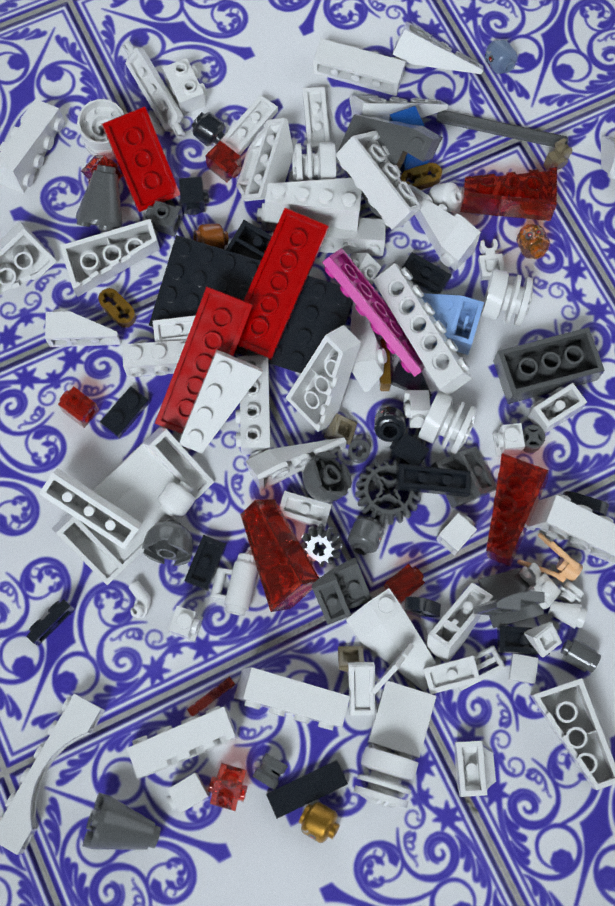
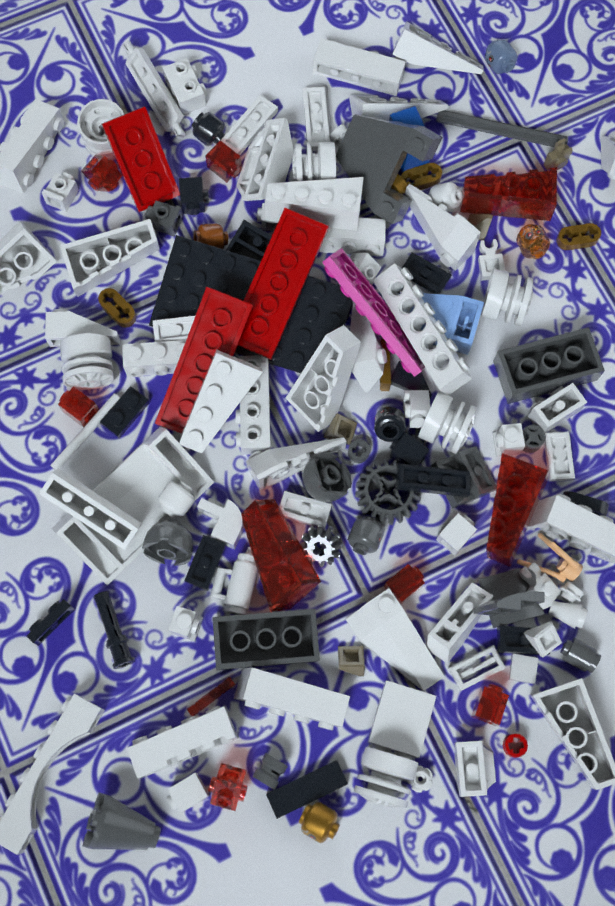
dark grey cone [76,165,123,231] -> none
white arm [129,580,151,618] -> none
dark grey slope [311,558,372,625] -> none
white wedge [335,130,422,230] -> none
white tile [348,662,375,716] -> none
white piece [371,643,414,694] -> none
black beam [404,597,441,618] -> none
white plate [424,656,481,694] -> none
none -> white brick [42,172,79,212]
none -> white bar [50,393,120,470]
none -> white wheel [60,333,114,390]
none -> black pin [93,591,135,669]
none -> white brick [197,498,243,550]
none -> dark grey brick [212,609,320,670]
none -> white plate [330,124,348,145]
none -> white plate [407,766,433,793]
none -> dark tan slope [467,214,493,241]
none -> clear red brick [471,684,509,726]
none -> red bush [502,733,528,758]
none -> white plate [544,431,575,482]
none -> pearl gold beam [556,223,601,250]

